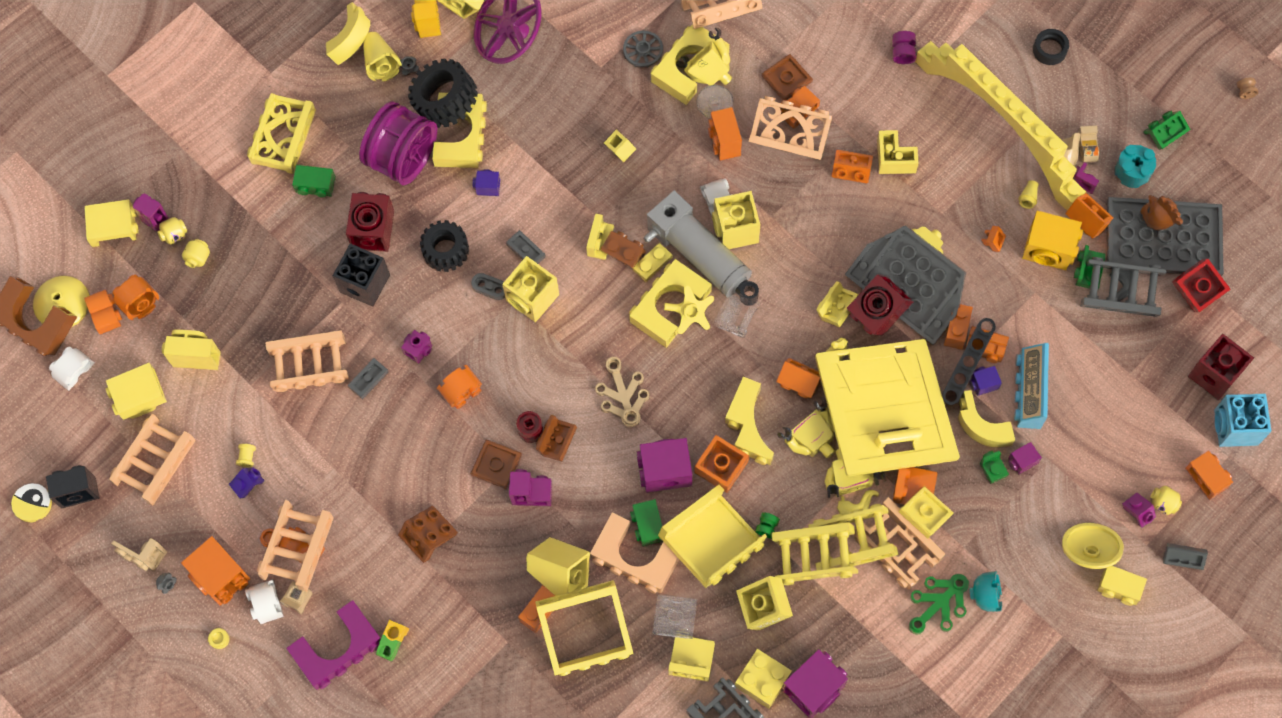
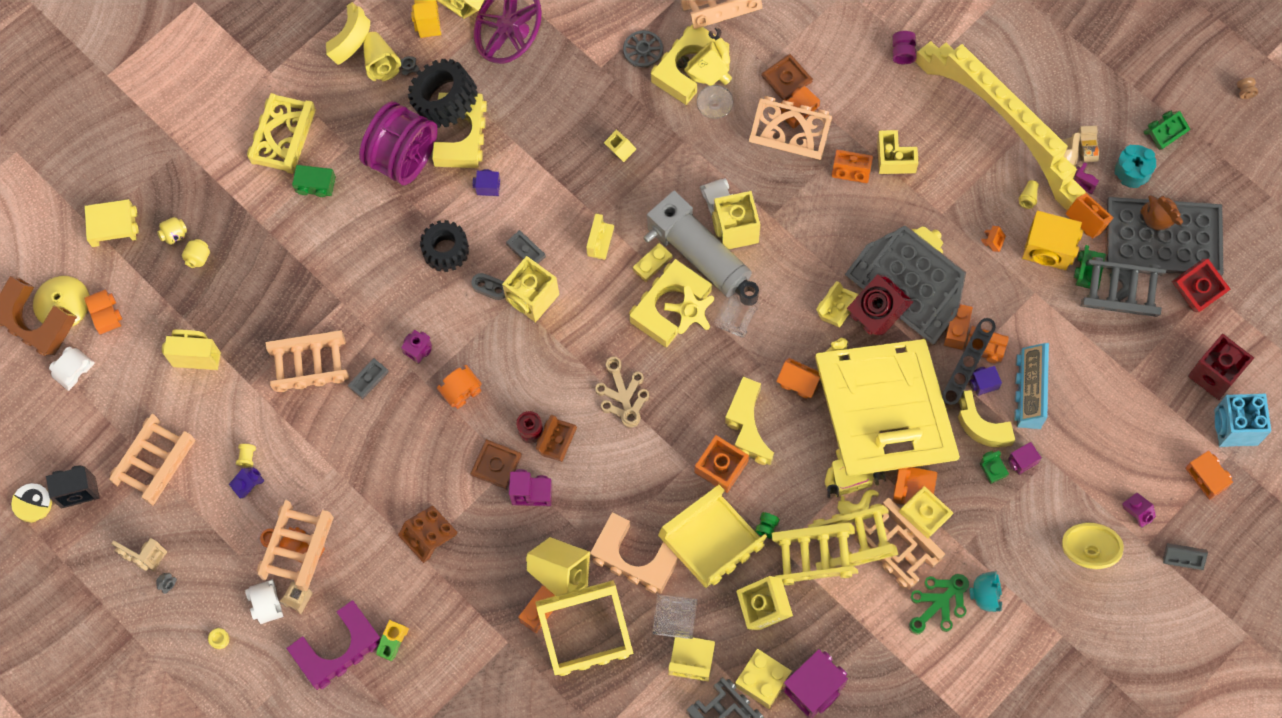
light yellow brick [105,363,167,420] -> none
orange brick [112,274,159,320] -> none
magenta brick [133,193,169,232] -> none
orange brick [181,536,250,606] -> none
black brick [332,244,390,307] -> none
dark red brick [346,192,394,252] -> none
dark orange bracket [600,231,646,269] -> none
green brick [630,499,663,547] -> none
magenta brick [636,438,692,493] -> none
orange brick [708,107,742,161] -> none
light yellow torso [777,397,835,459] -> none
black tyre [1033,29,1069,65] -> none
light yellow brick [1097,566,1147,606] -> none
light yellow head [1150,486,1182,515] -> none

